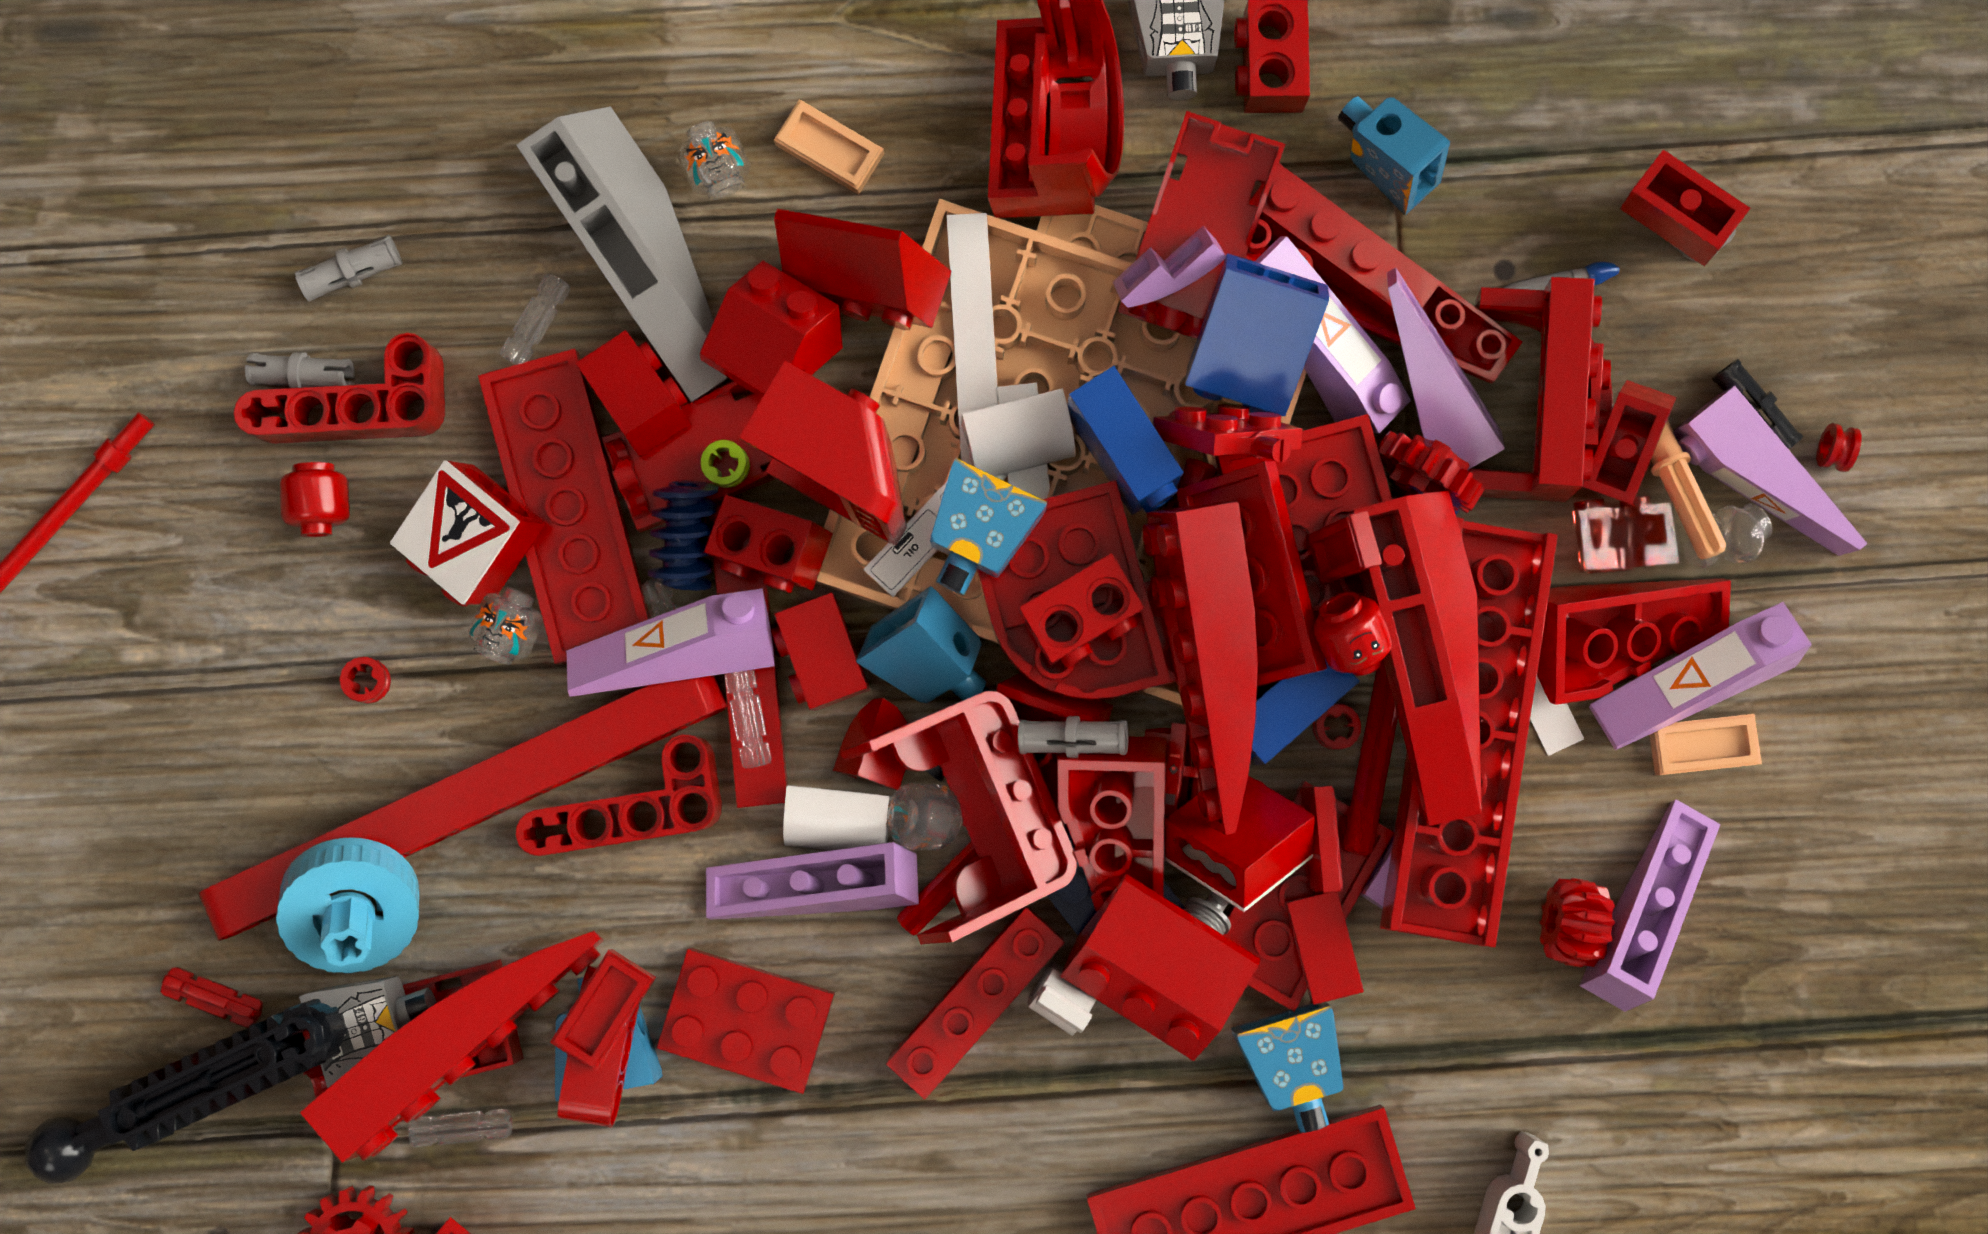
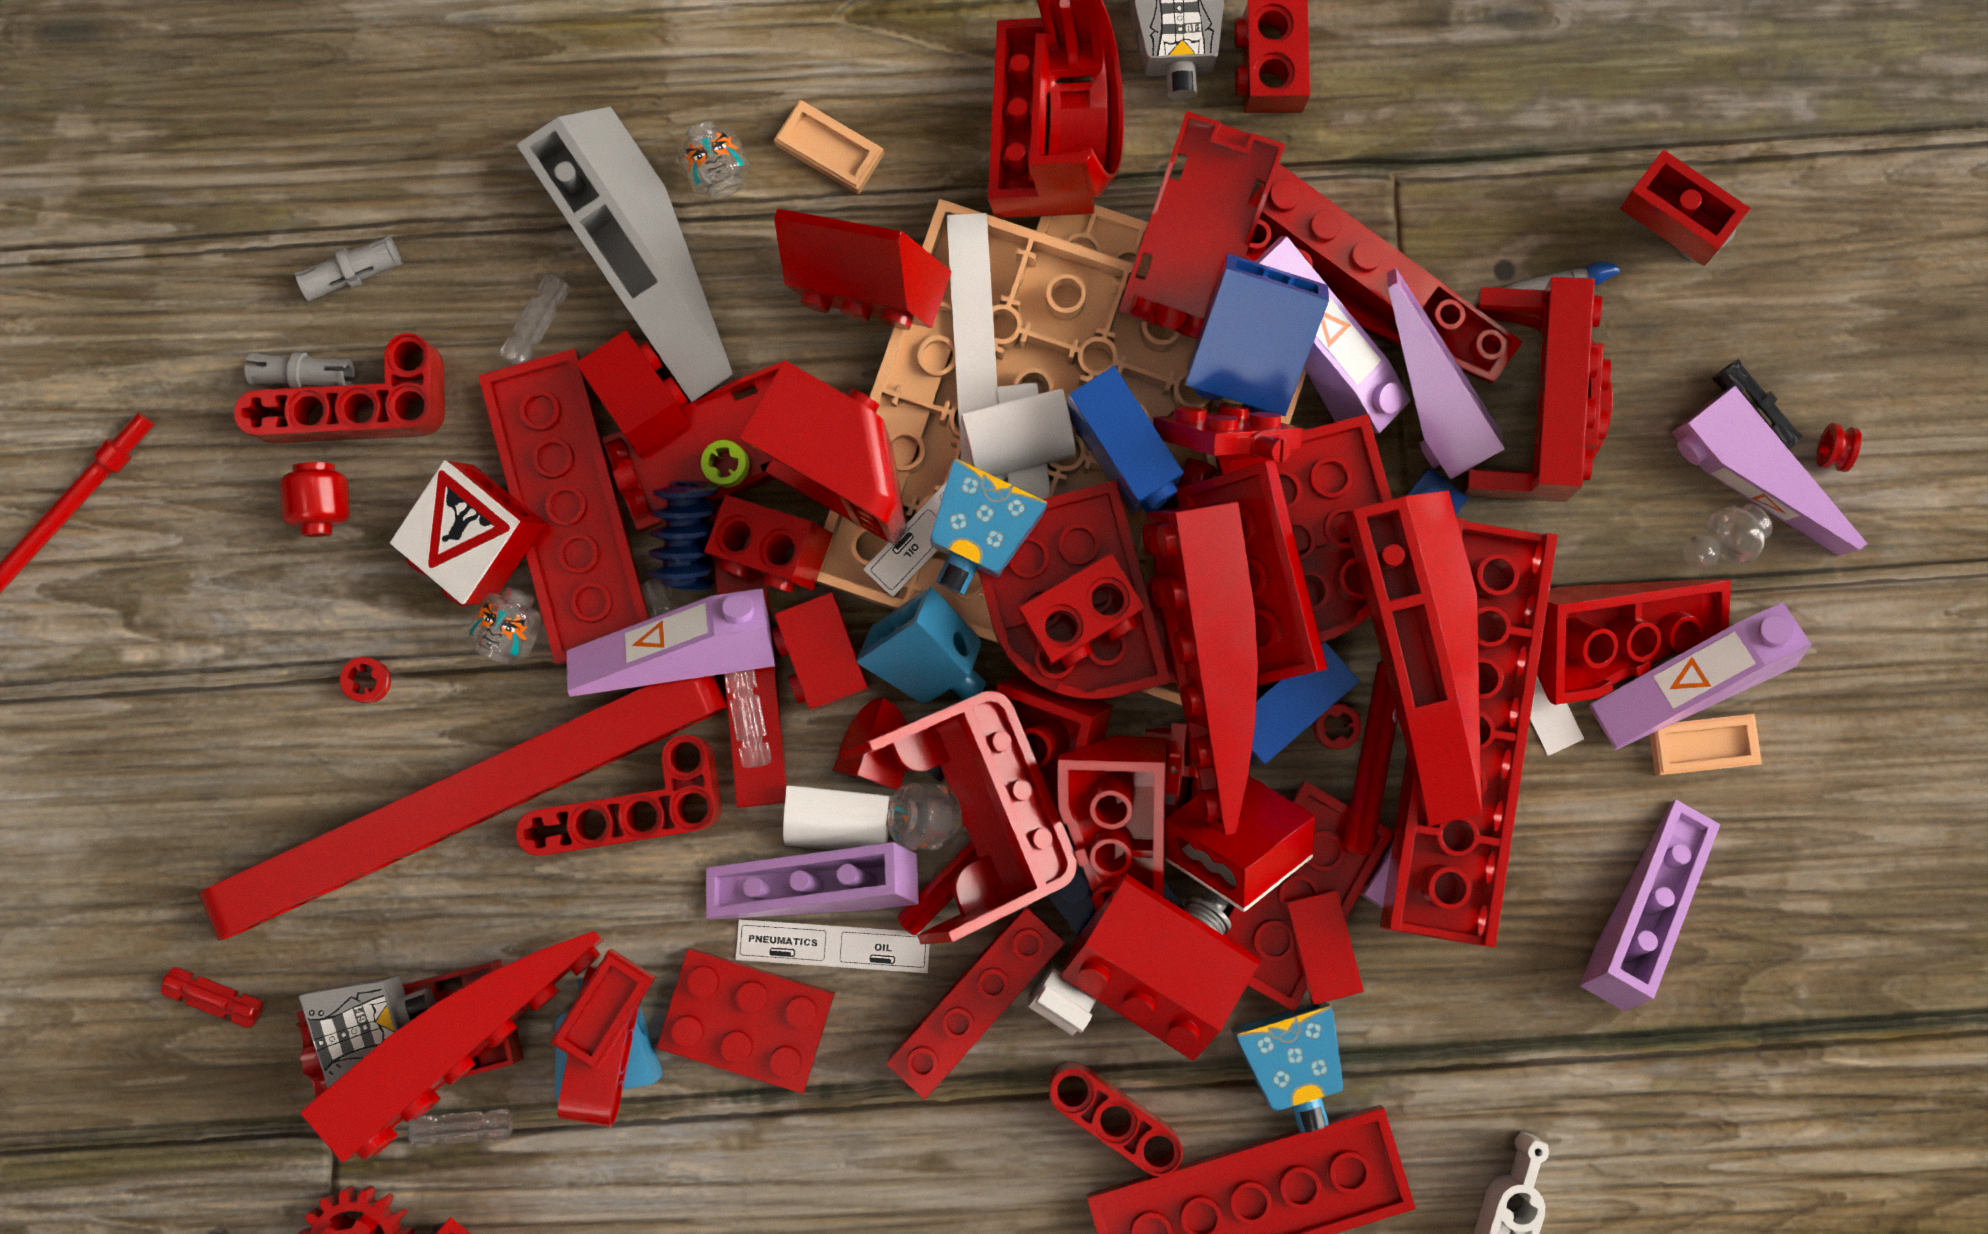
black gear [24,999,347,1184] -> none
medium azure piece [276,838,419,973] -> none
red slope [700,260,843,398] -> none
light grey pin [1018,716,1128,758] -> none
lavender slope [1113,226,1226,308] -> none
red tile [1301,786,1343,893] -> none
red tile [1308,511,1382,585] -> none
red head [1312,592,1392,676] -> none
dark azure torso [1338,96,1450,216] -> none
red gear [1378,431,1485,513] -> none
red gear [1539,878,1616,968] -> none
clear red cylinder [1573,496,1679,574] -> none
red brick [1582,380,1677,505] -> none
light nougat axle [1651,420,1726,560] -> none
none -> white sticker [736,919,930,973]
none -> red beam [1049,1061,1183,1176]

